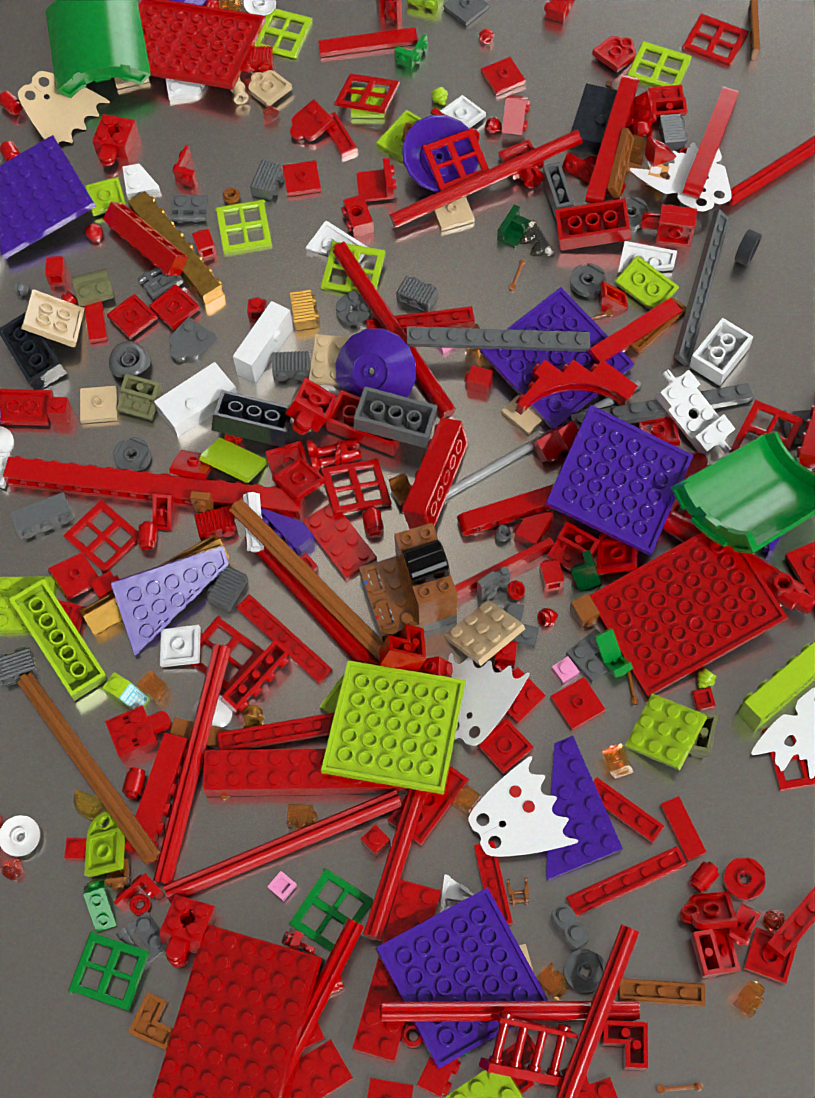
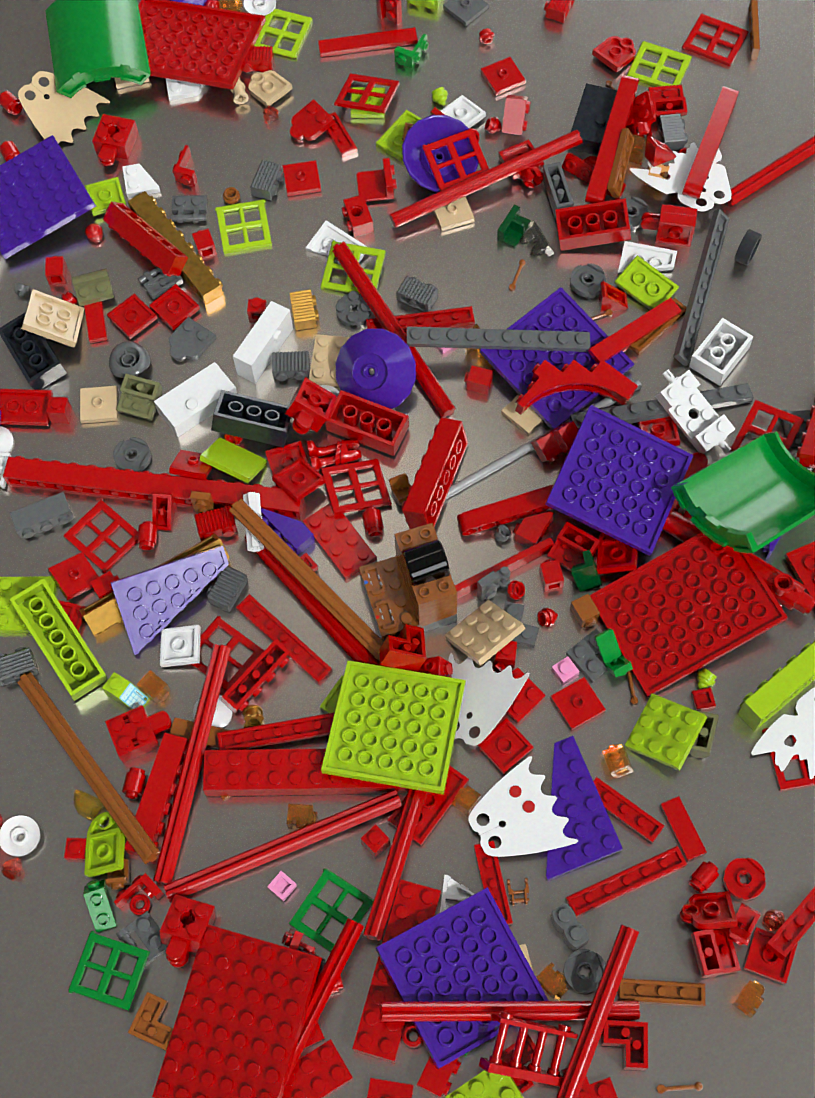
dark grey brick [354,387,437,448] -> none

